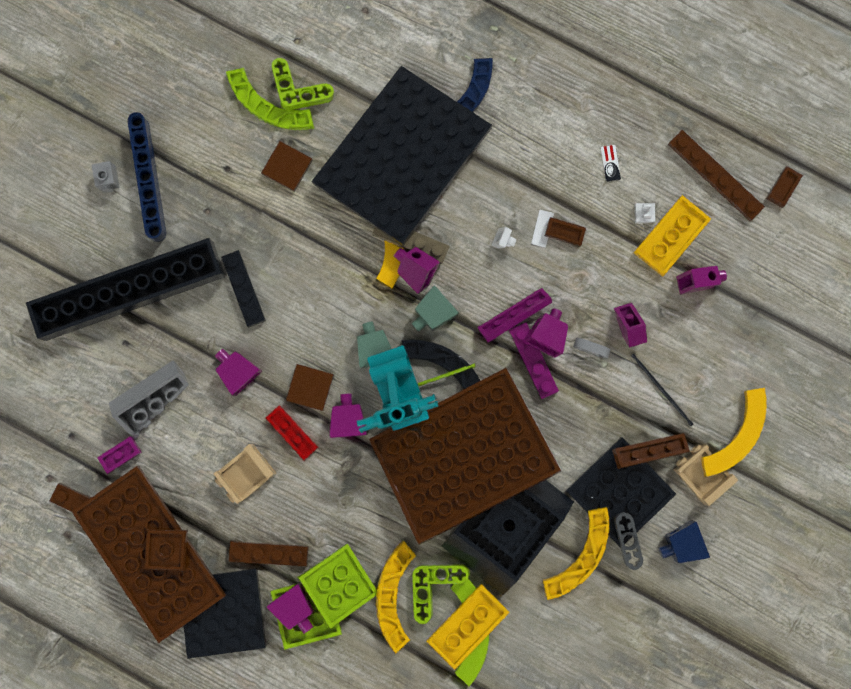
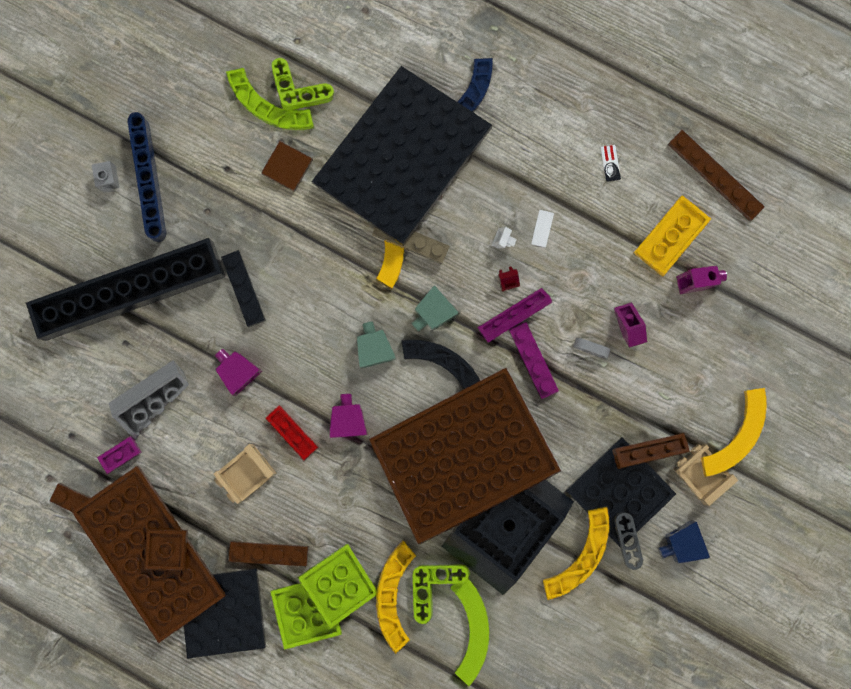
magenta torso [267,582,314,634] -> none
reddish brown tile [286,364,334,411] -> none
teal plate [357,345,439,433] -> none
magenta torso [394,247,440,294] -> none
lime piece [417,363,476,386] -> none
yellow tile [426,584,510,670] -> none
magenta torso [524,308,568,358] -> none
reddish brown tile [544,217,586,247] -> none
black piece [631,353,693,426] -> none
white tile [634,203,656,224] -> none
reddish brown tile [766,166,803,208] -> none
none -> dark red tile [498,267,520,291]

